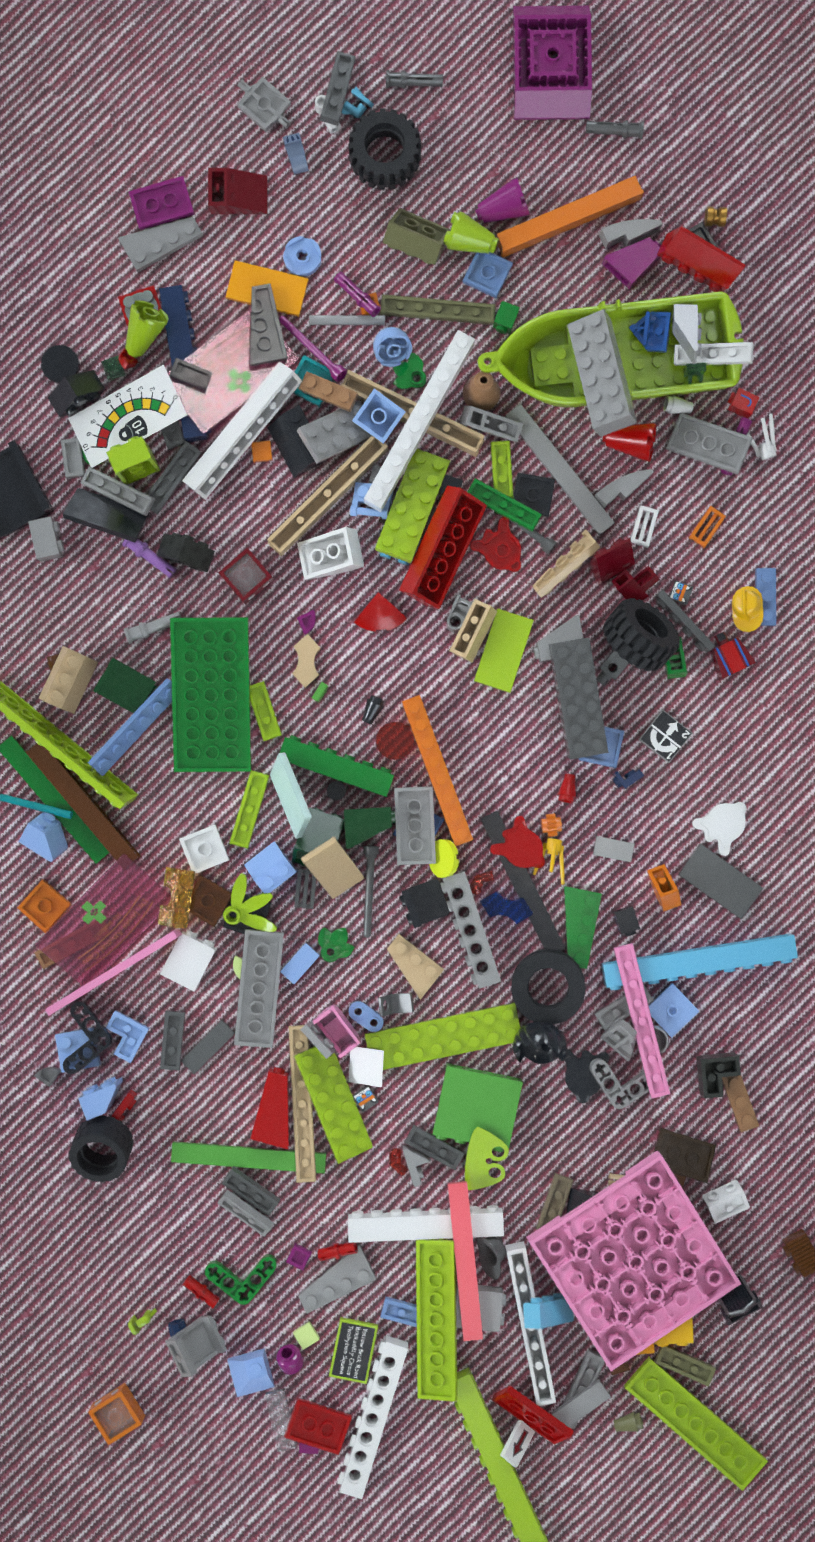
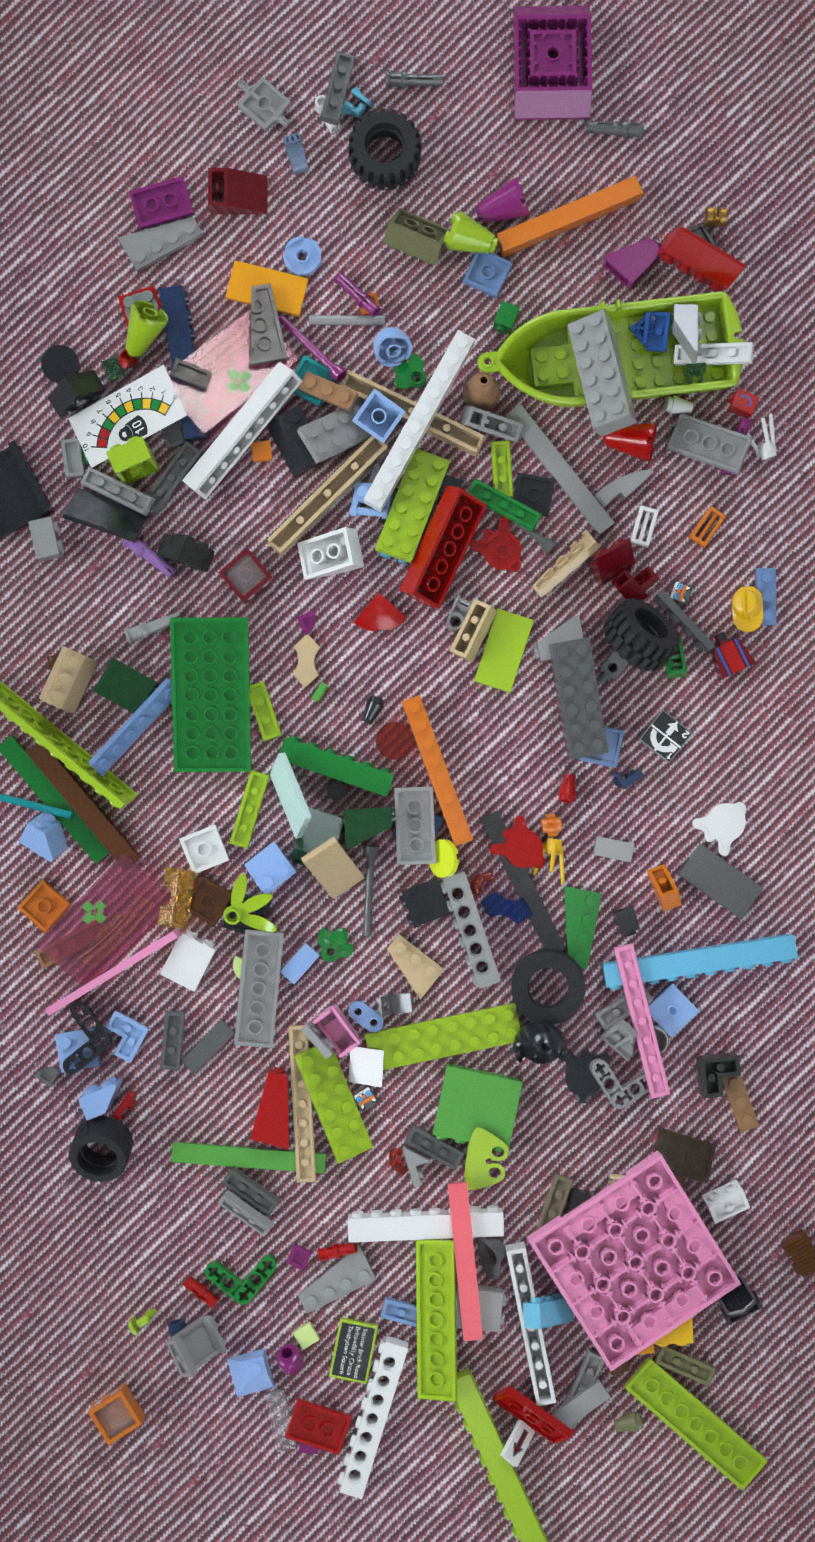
dark grey tile [294,869,317,909] -> none
olive tile [380,294,496,325] -> none
light grey slope [599,219,663,249] -> none

